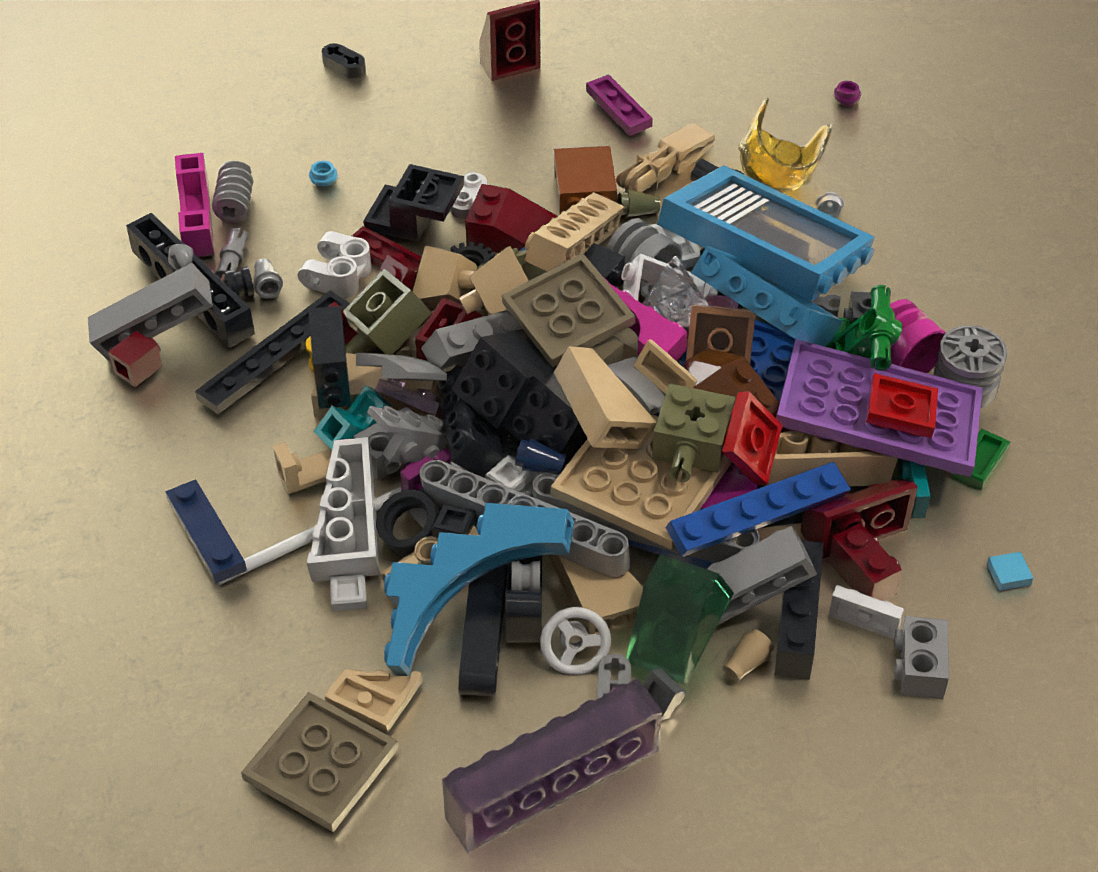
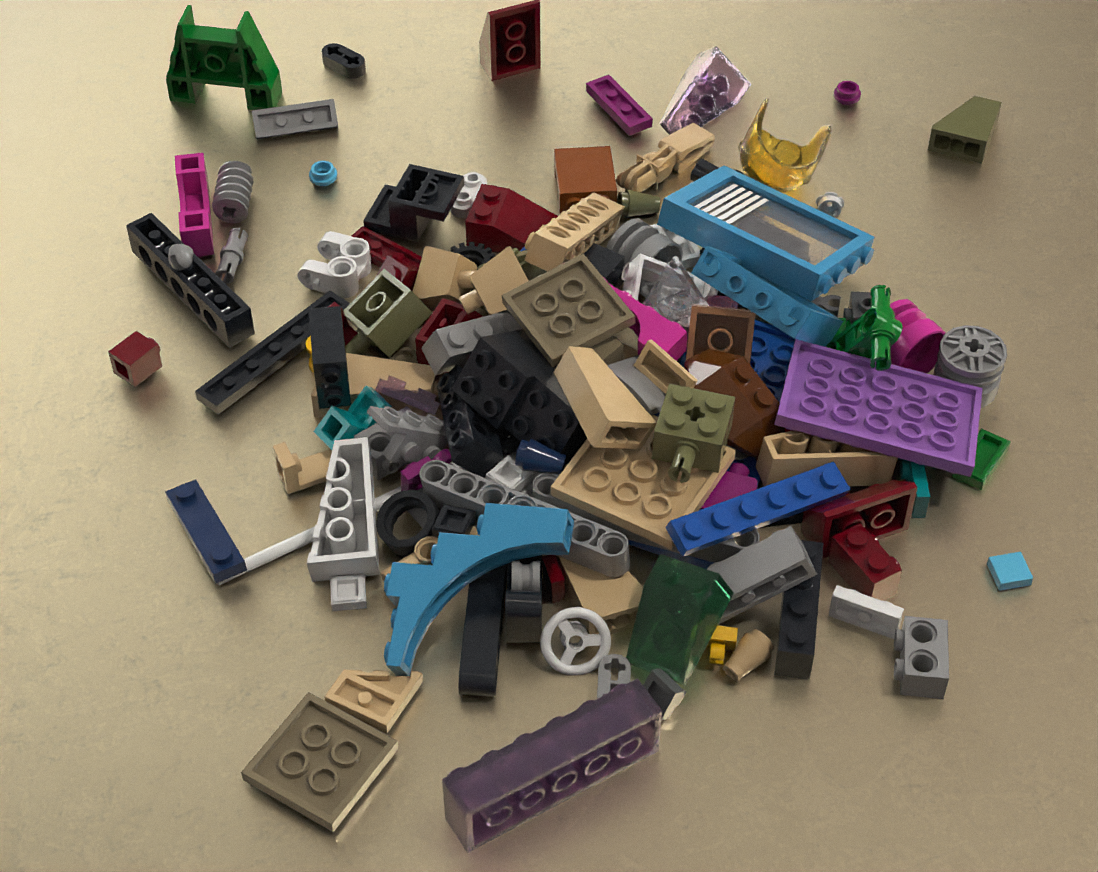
light grey brick [88,263,213,360] -> none
black wheel [224,266,255,297] -> none
light grey cone [253,259,283,299] -> none
light grey slope [356,353,447,381] -> none
red plate [722,391,783,485] -> none
red plate [866,373,938,438] -> none
none -> green wedge [166,5,282,110]
none -> light grey plate [252,99,338,139]
none -> dark red tile [542,555,565,603]
none -> wedge [659,46,751,135]
none -> yellow tile [700,624,738,665]
none -> olive slope [928,96,1002,163]

